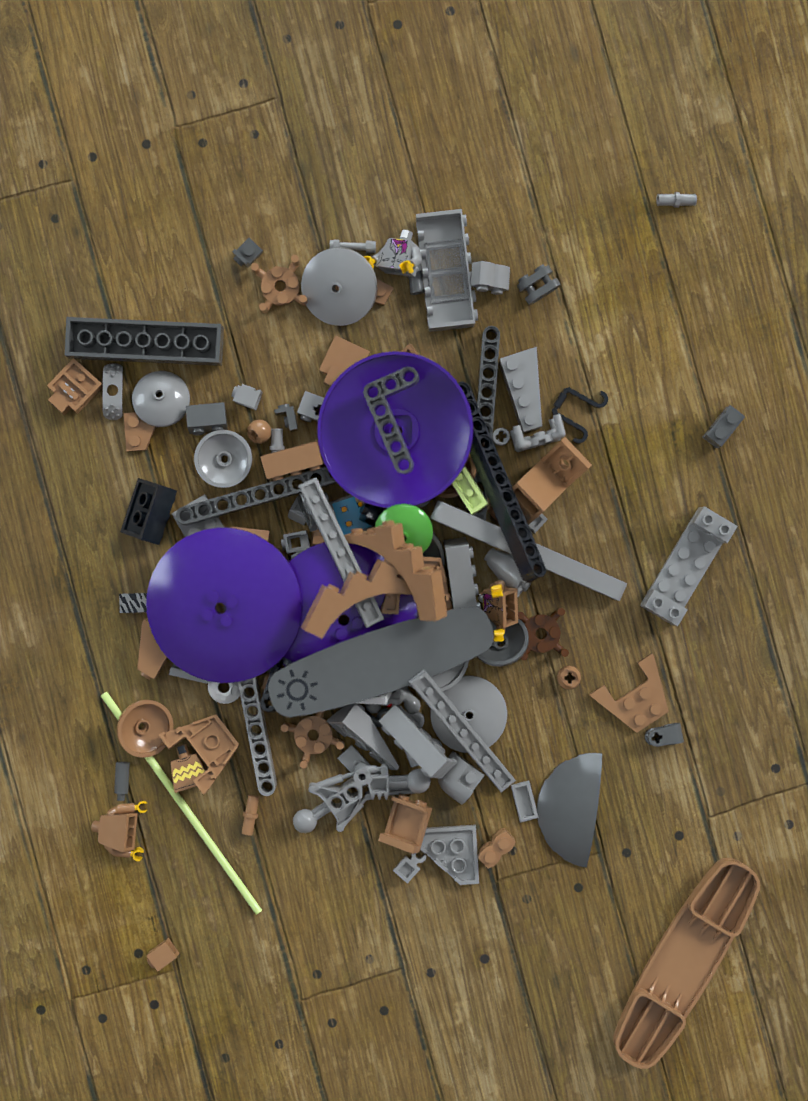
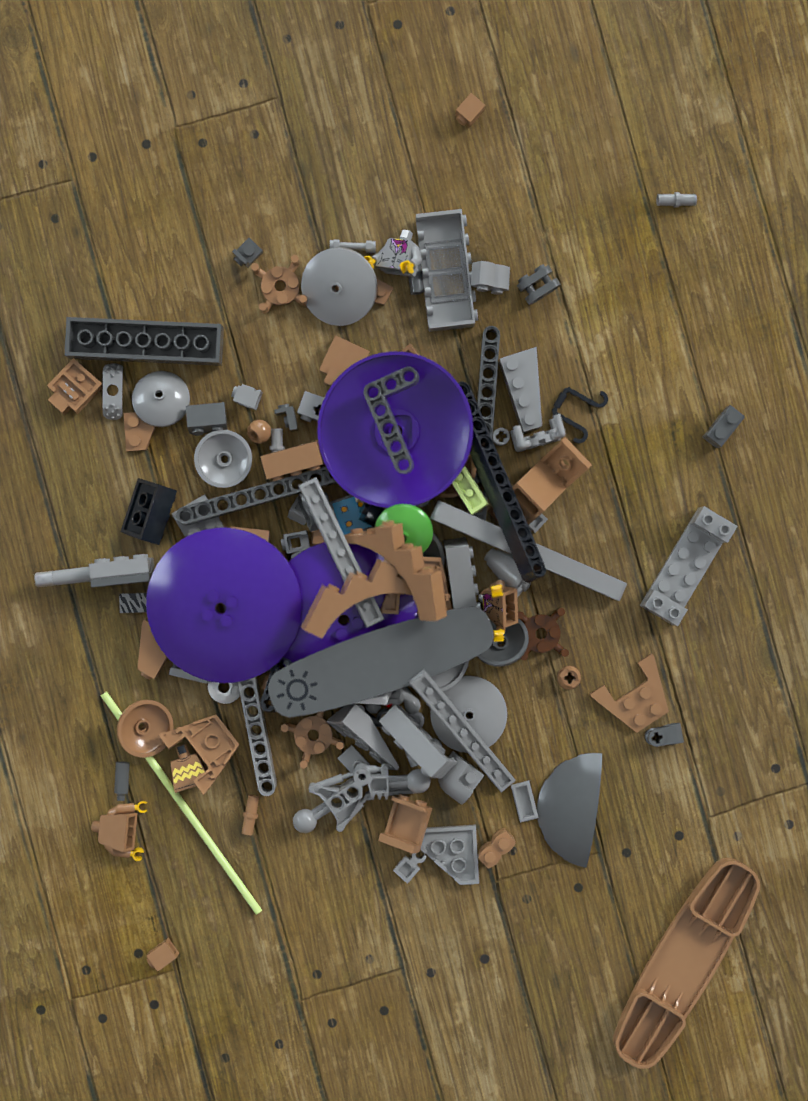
none -> light grey piece [35,554,155,587]
none -> medium nougat brick [455,93,486,128]

